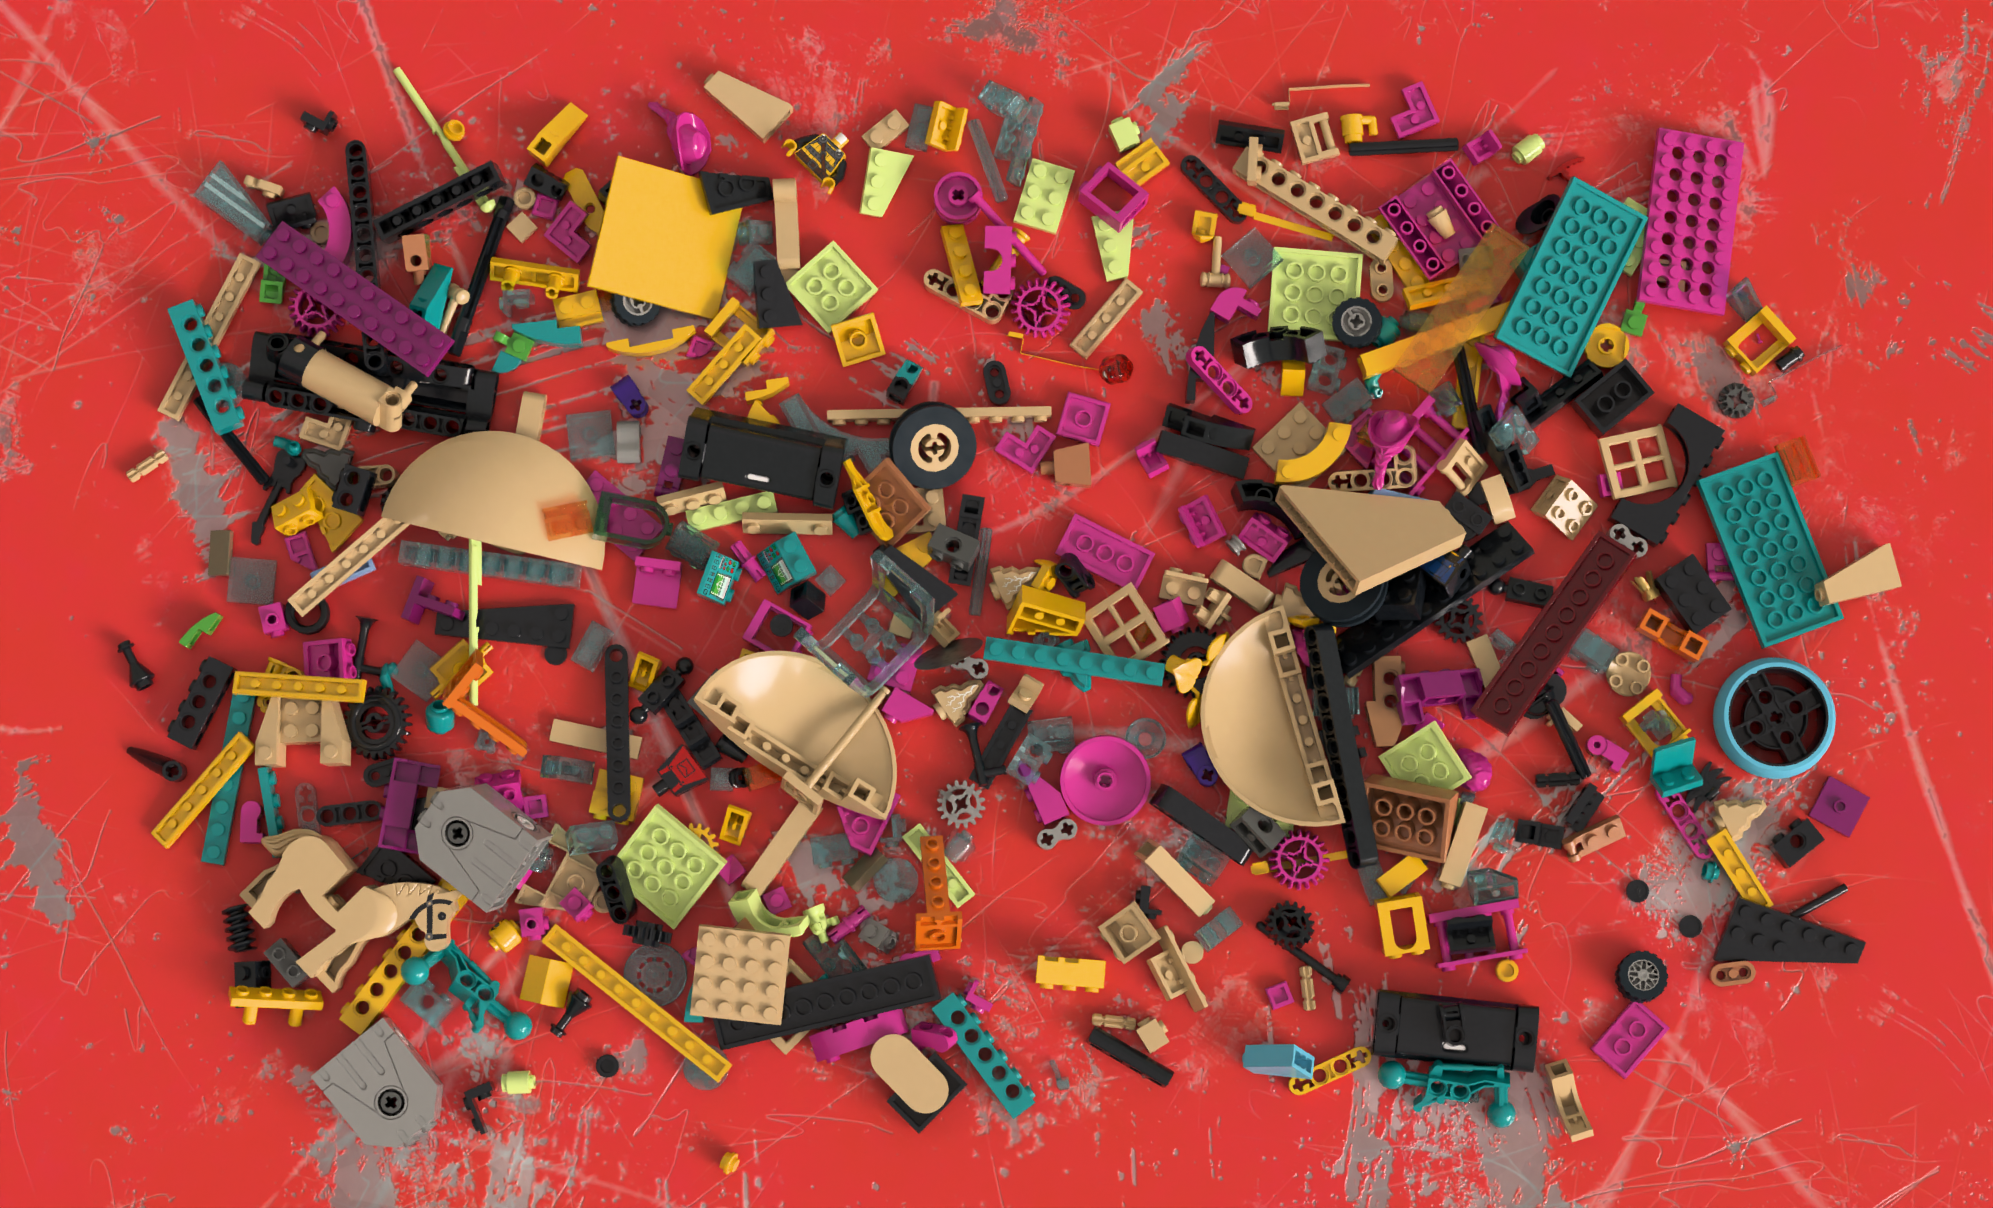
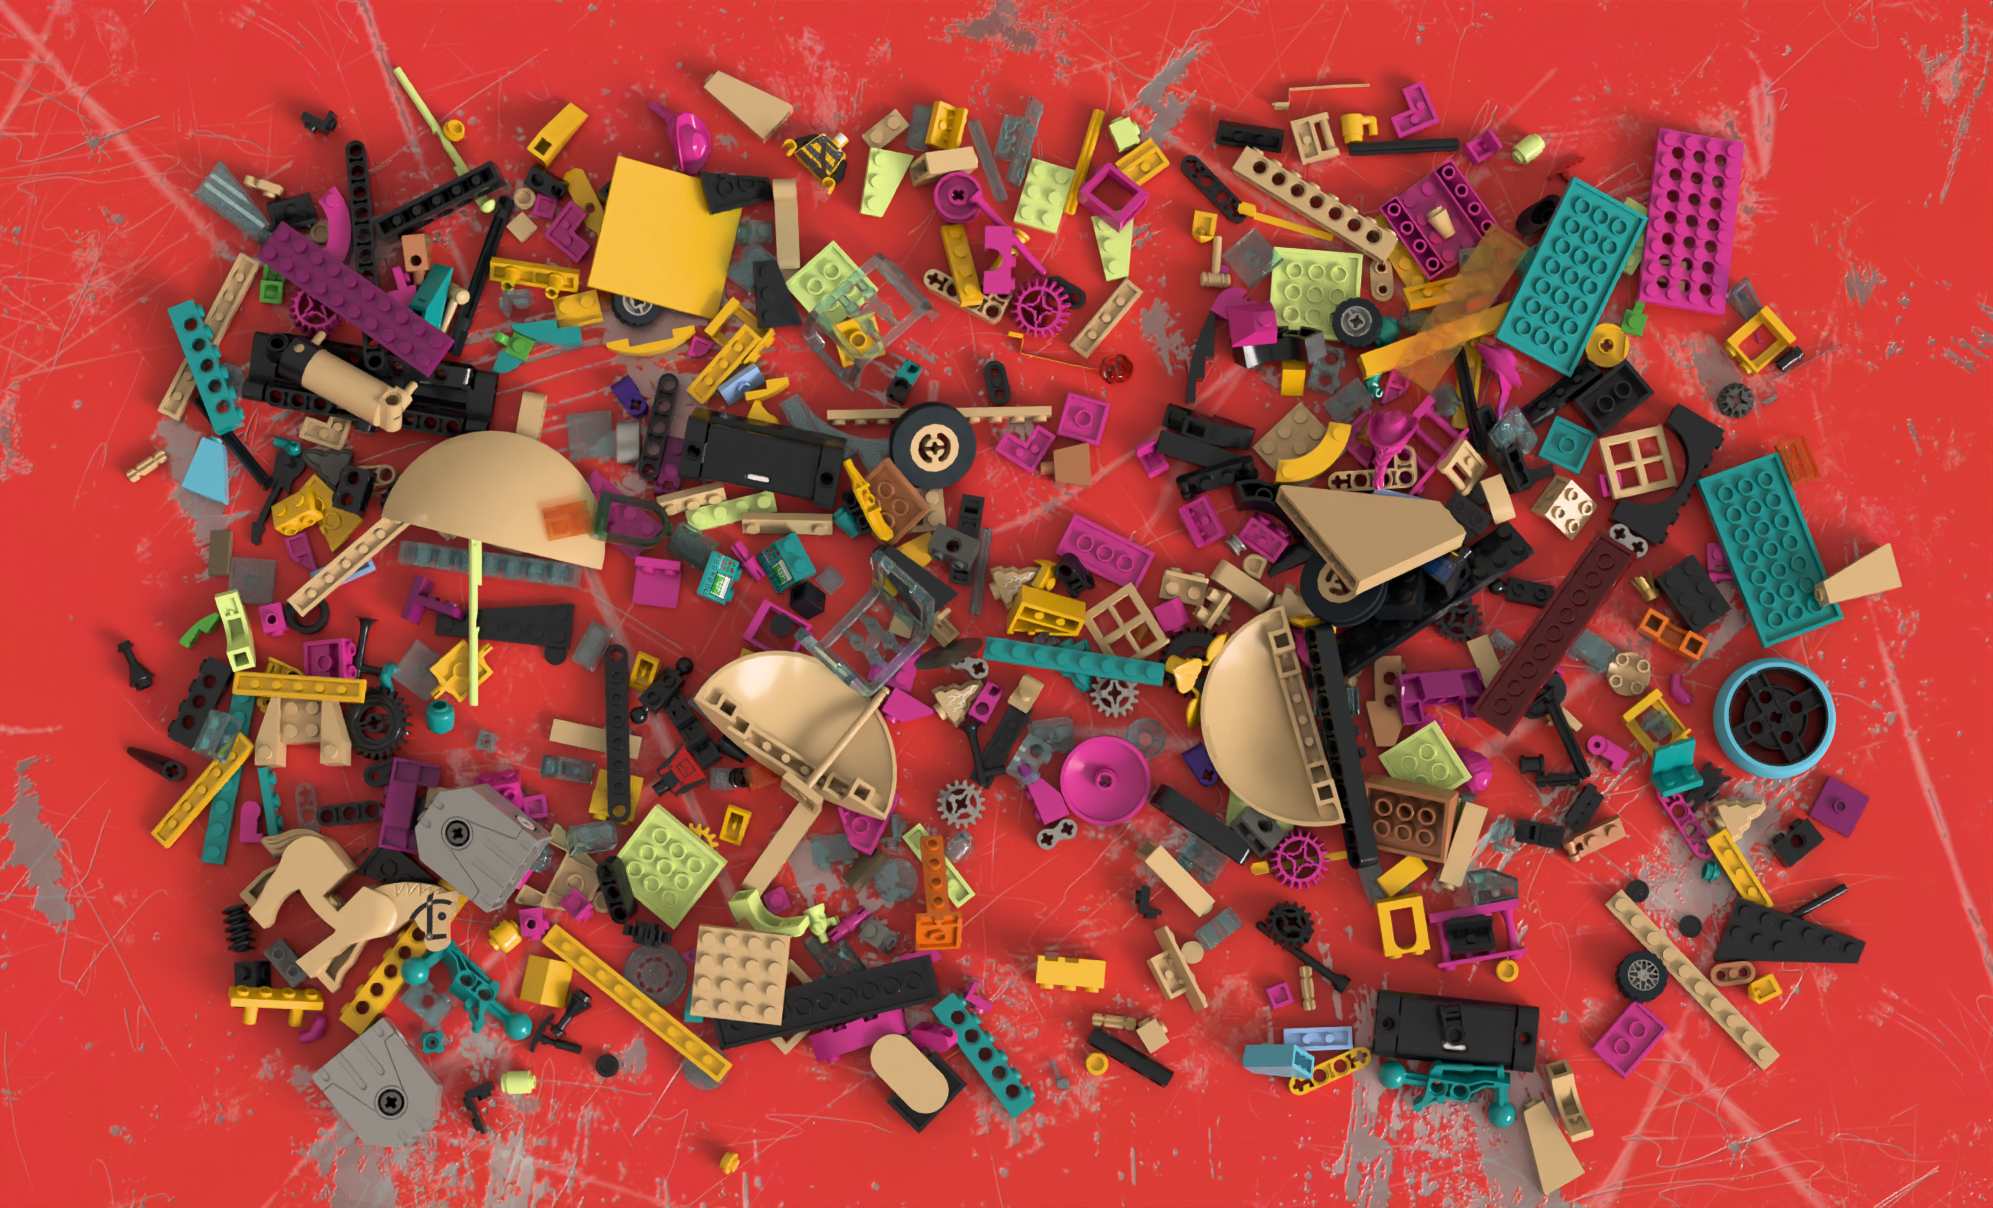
orange bracket [442,649,527,757] -> none
dark pink slope [719,854,747,886] -> none
clear light blue brick [977,80,1032,125] -> none
tan plate [1098,901,1161,964] -> none
dark pink beam [1186,346,1253,414] -> none
tan plate [1247,137,1263,186] -> none
black panel [1510,377,1543,417] -> none
none -> medium azure slope [182,436,229,505]
none -> clear light blue brick [192,709,244,764]
none -> yellowish green arch [215,589,256,672]
none -> dark pink arm [299,1014,328,1044]
none -> dark pink brick [387,266,419,308]
none -> teal plate [421,1031,445,1054]
none -> black piece [529,1014,582,1055]
none -> black beam [638,373,680,483]
none -> light blue plate [717,363,766,406]
none -> clear light blue windscreen [801,252,941,393]
none -> tan slope [908,146,978,187]
none -> yellow axle [1063,109,1105,215]
none -> yellow tile [1085,1052,1108,1075]
none -> light grey gear [1090,677,1139,718]
none -> black plate [1176,455,1259,500]
none -> dark pink slope [1227,302,1278,347]
none -> light blue plate [1283,1026,1353,1051]
none -> dark pink tile [1380,367,1413,406]
none -> black bush [1519,754,1545,775]
none -> tan slope [1520,1099,1585,1196]
none -> teal plate [1537,415,1597,476]
none -> tan plate [1604,889,1780,1071]
none -> yellow plate [1748,971,1783,1004]

